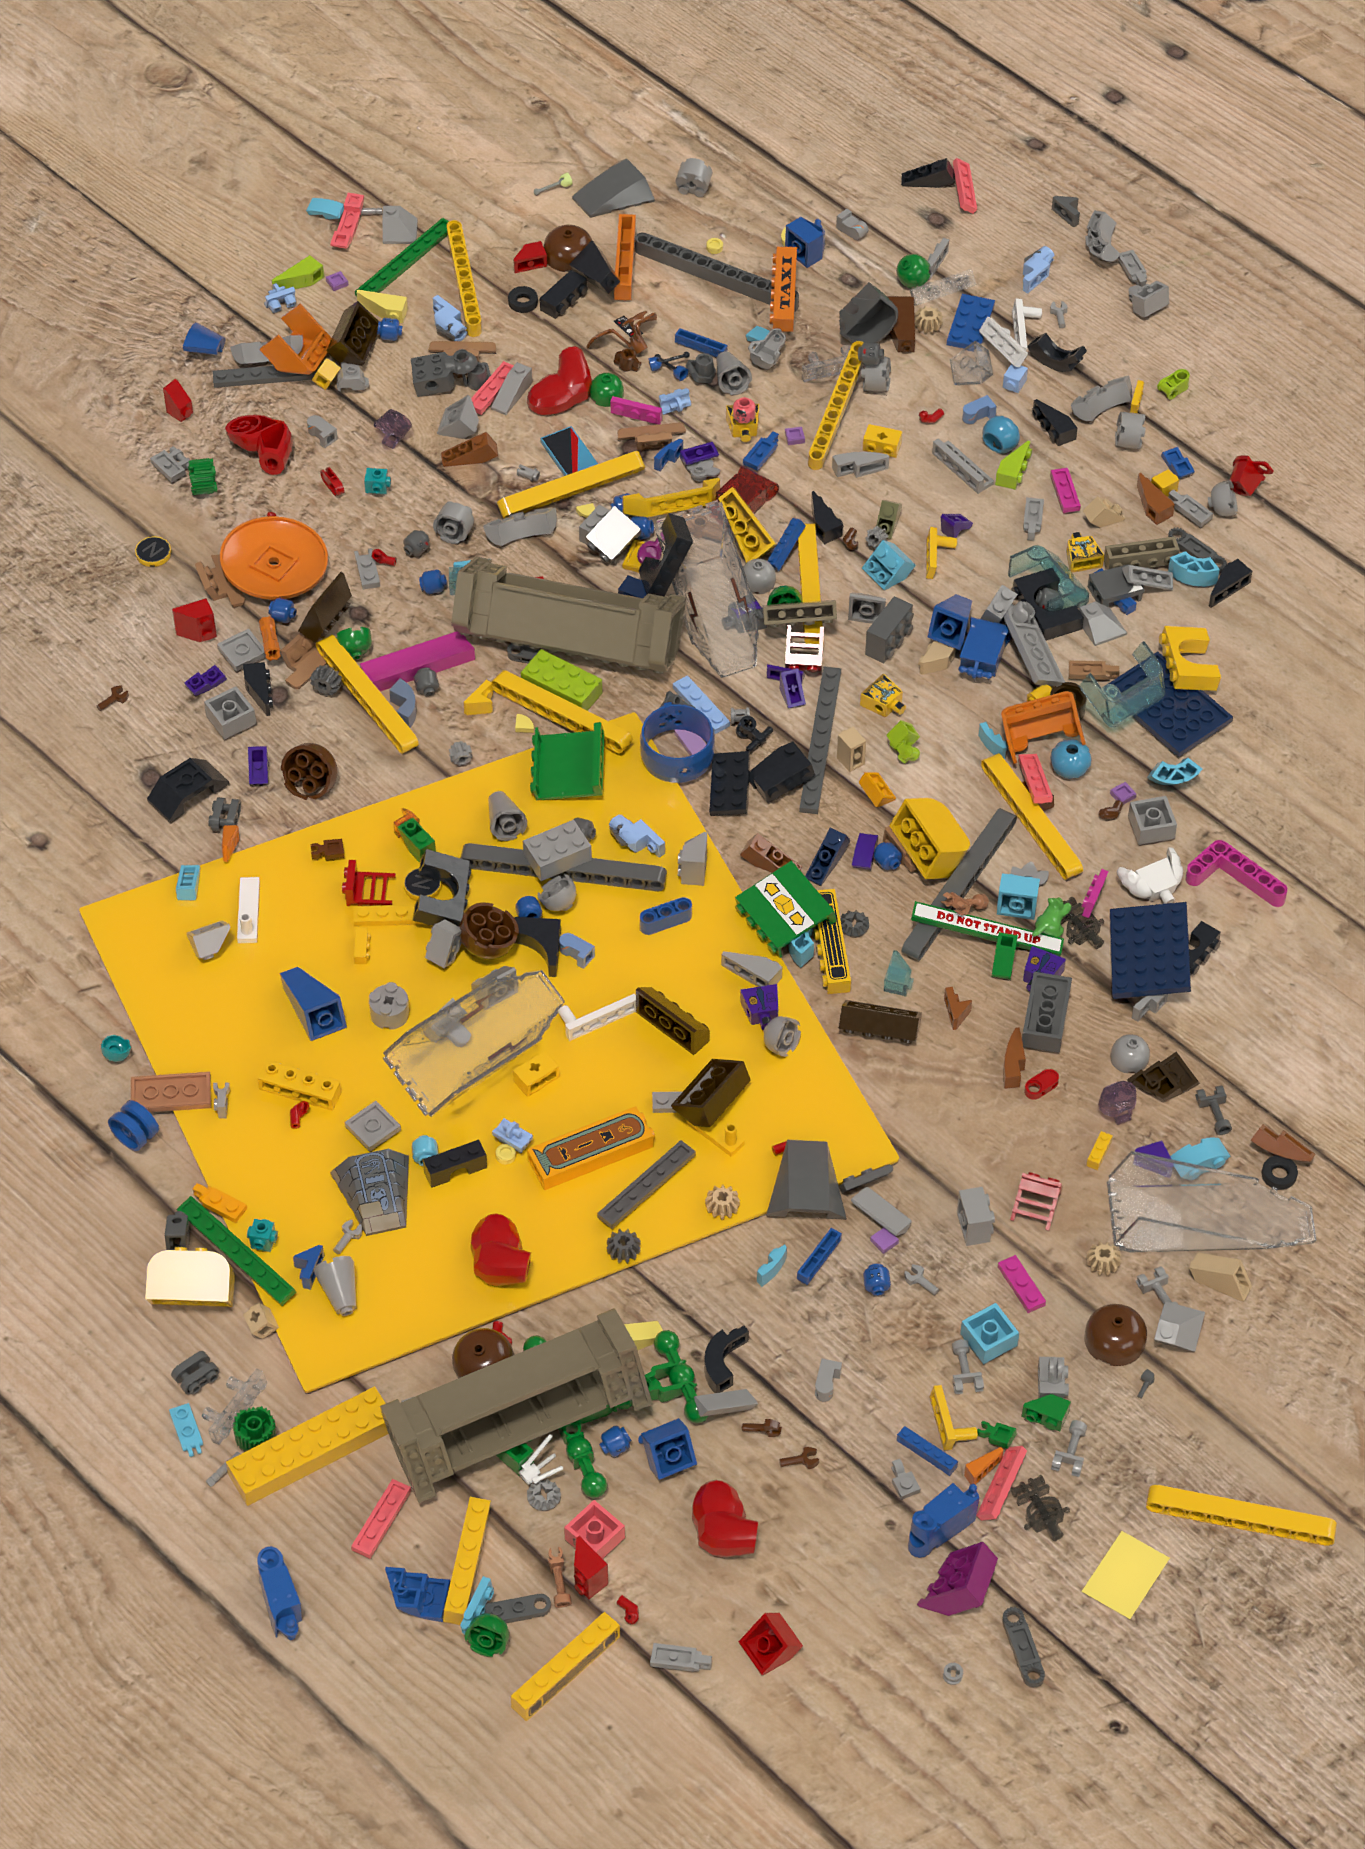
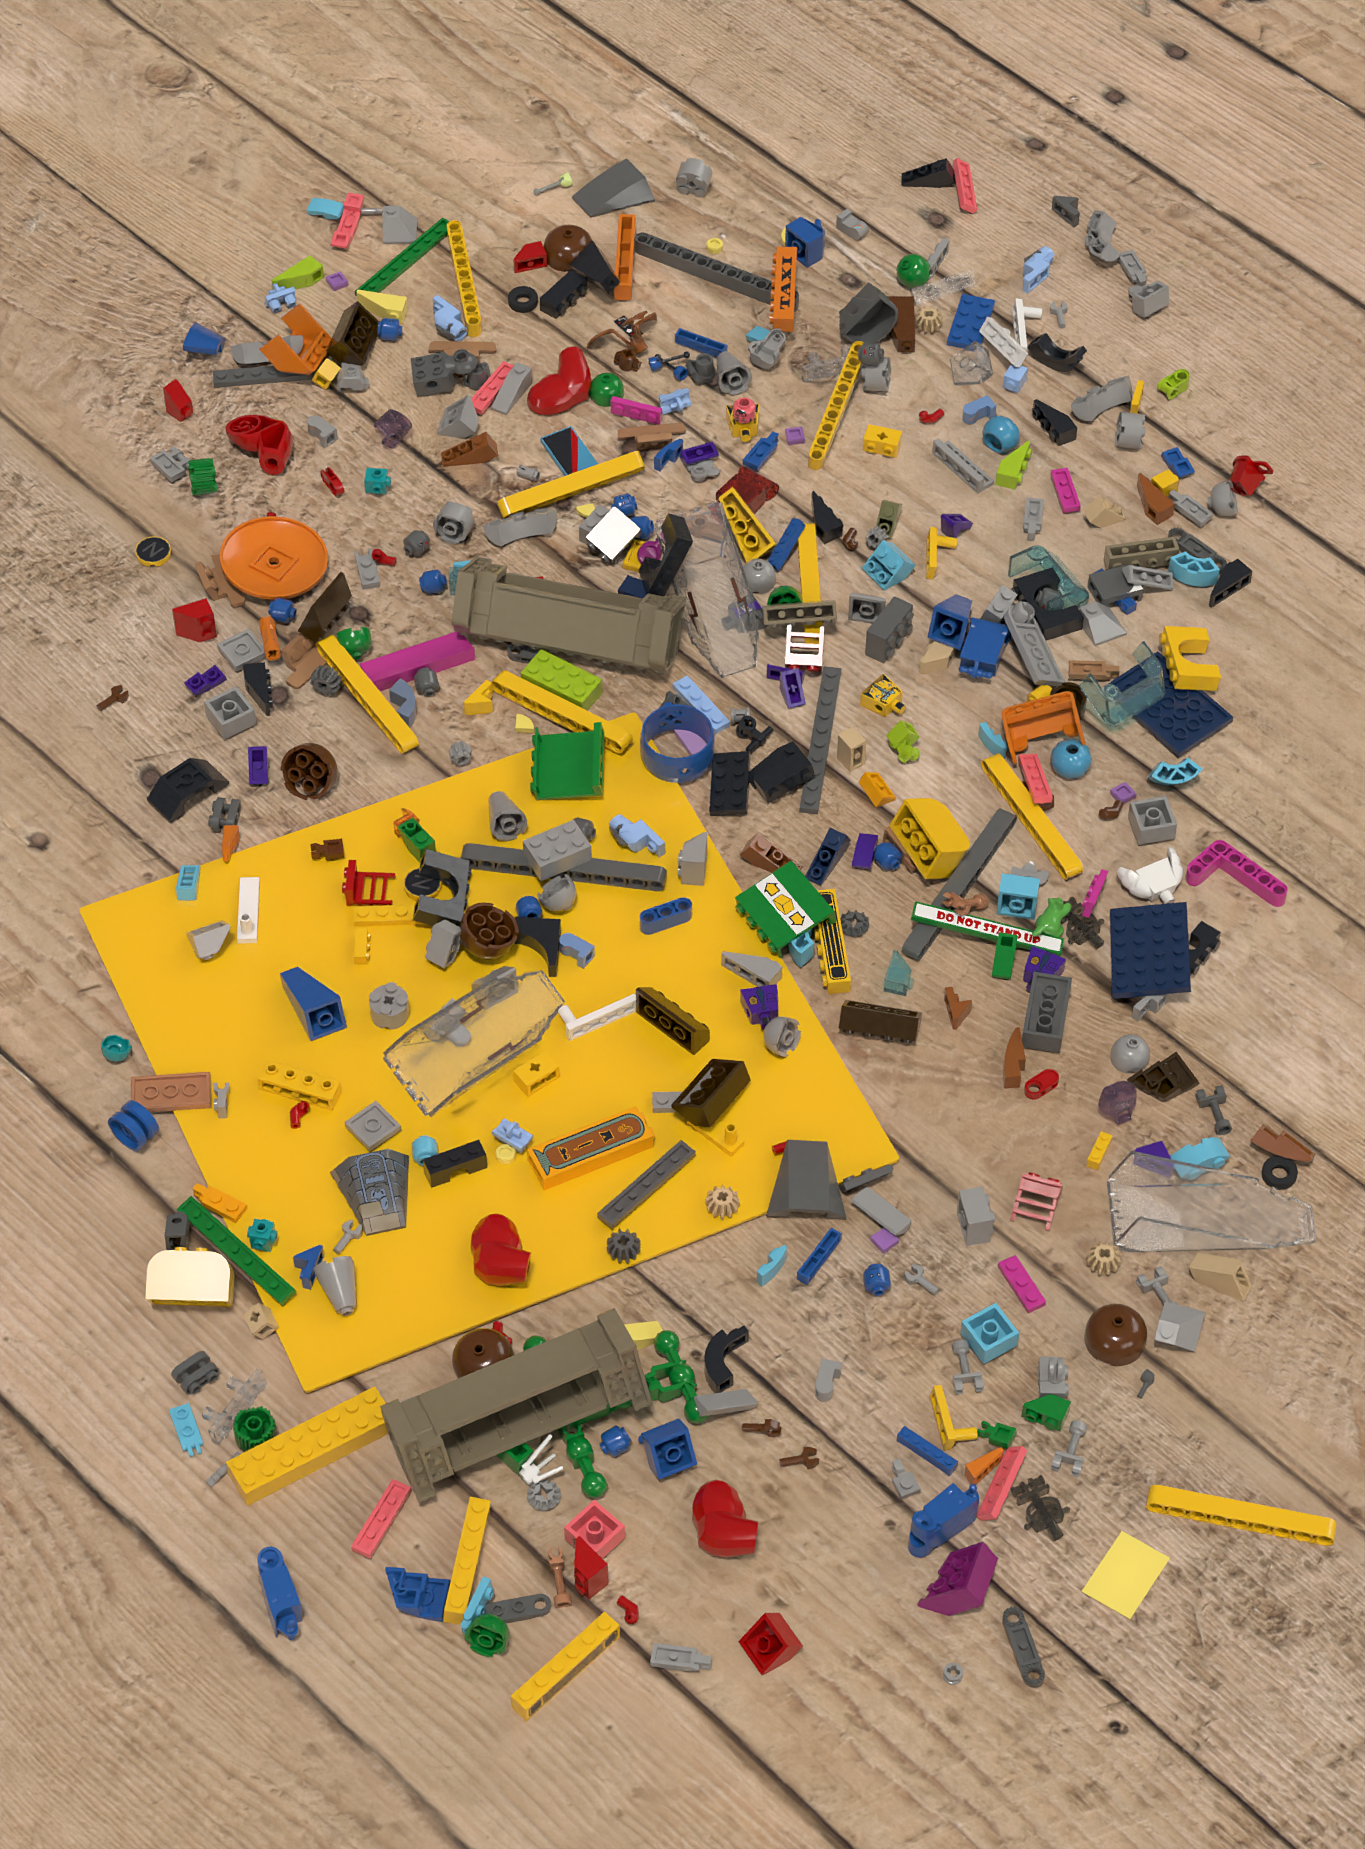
yellow slope [623,478,720,517] -> none
light grey slope [832,452,889,478] -> none
yellow torso [1066,532,1104,573] -> none

